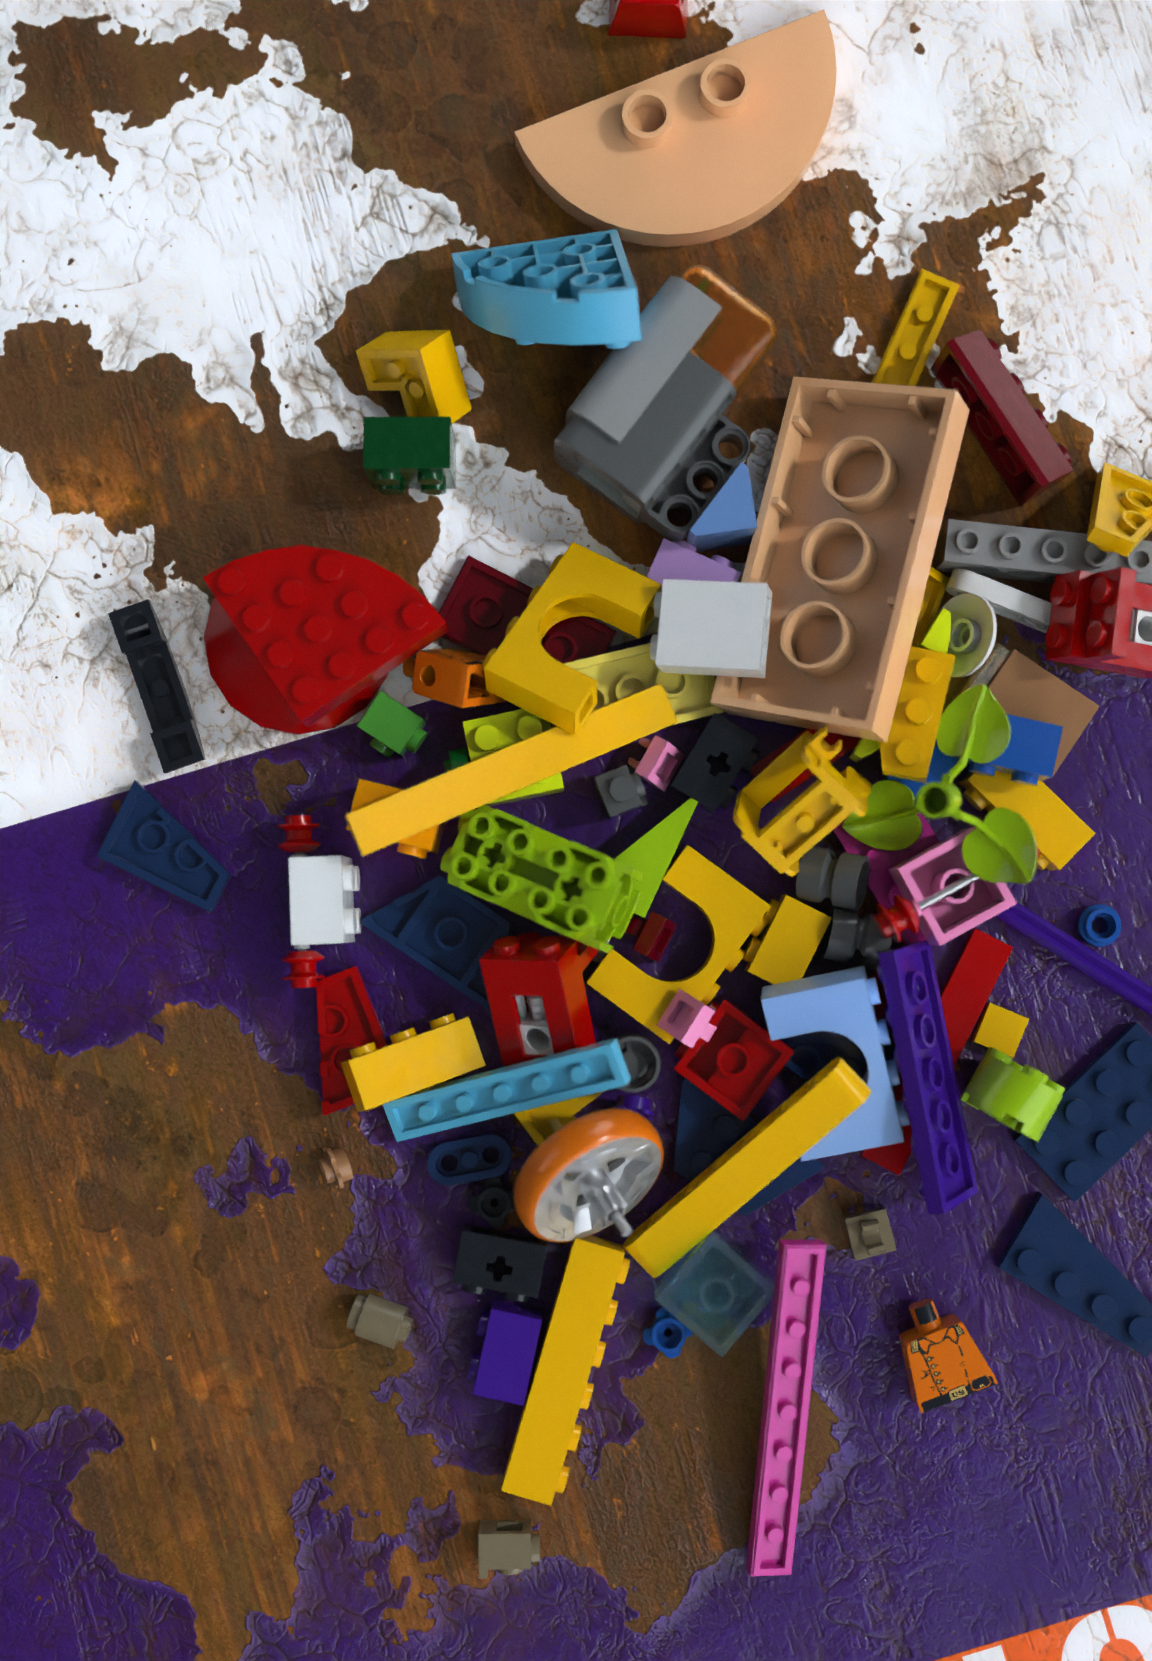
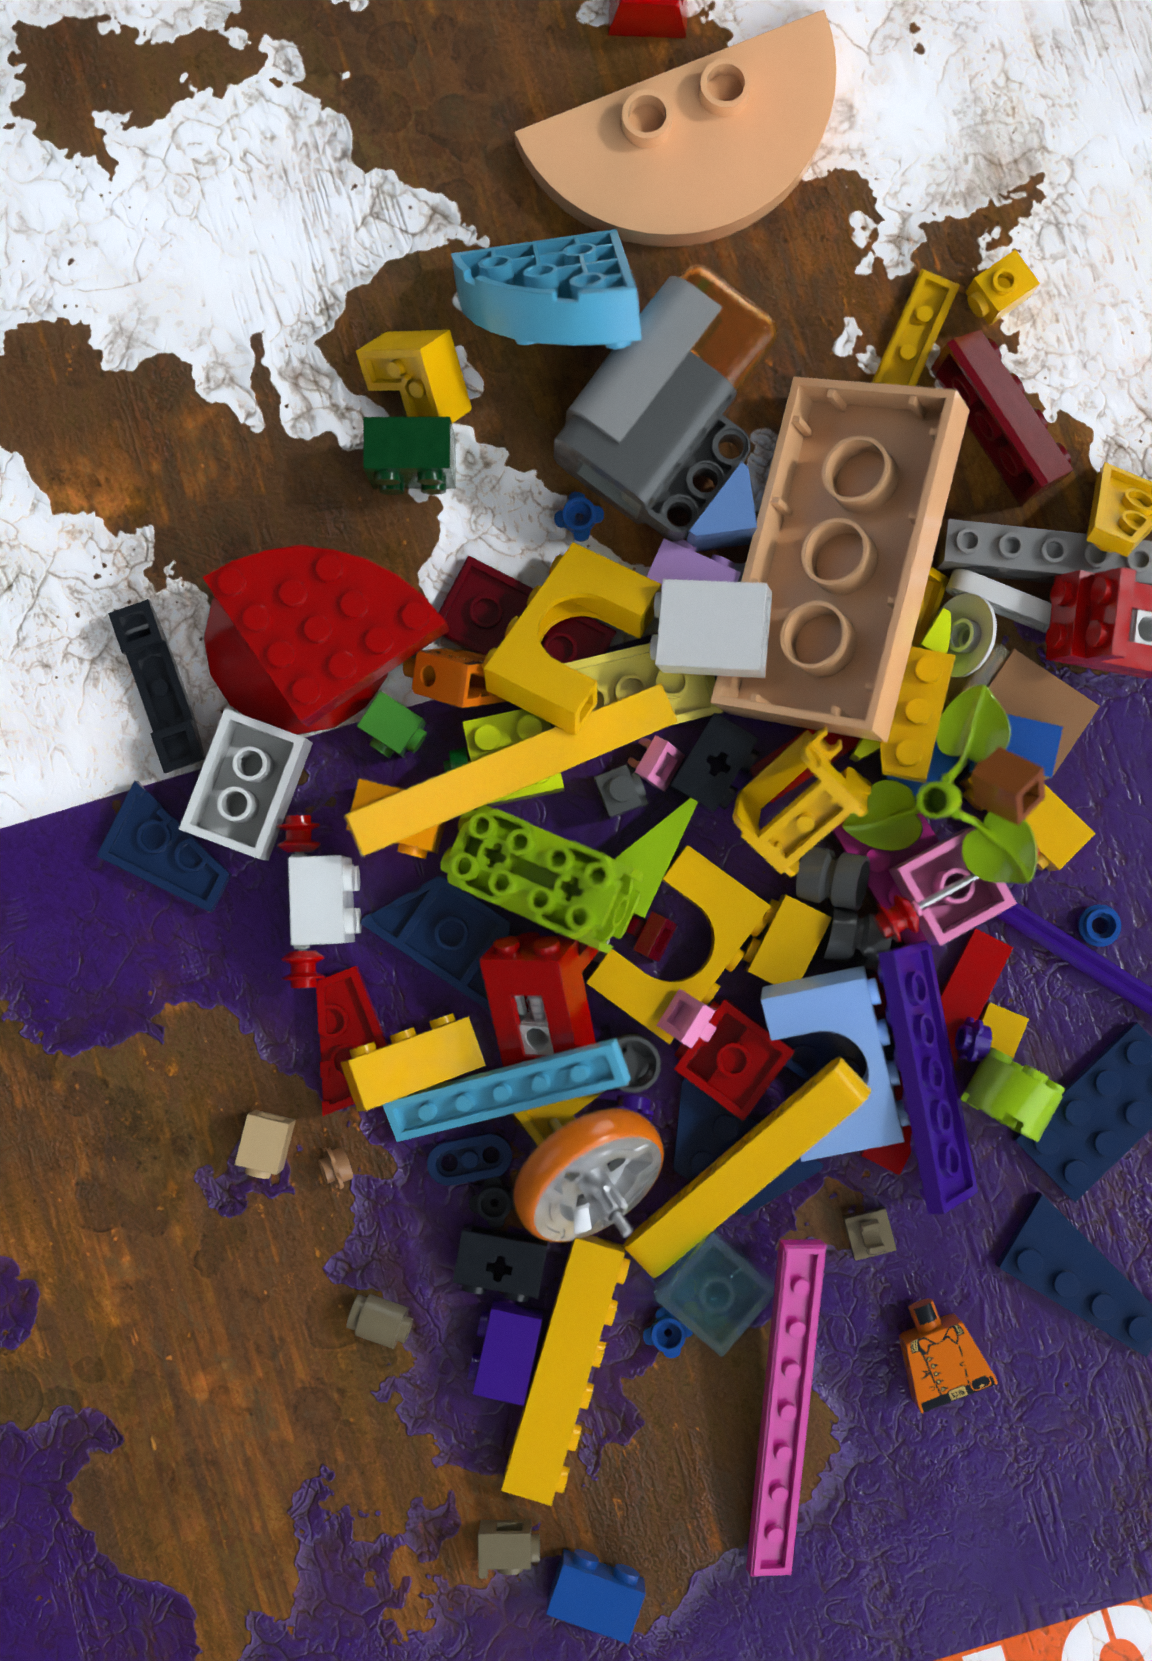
none -> white brick [179,708,313,861]
none -> tan brick [235,1110,296,1179]
none -> blue brick [546,1549,646,1644]
none -> blue plate [554,492,604,542]
none -> dark purple plate [955,1017,992,1062]
none -> yellow brick [965,249,1040,326]
none -> dark orange brick [971,747,1045,826]

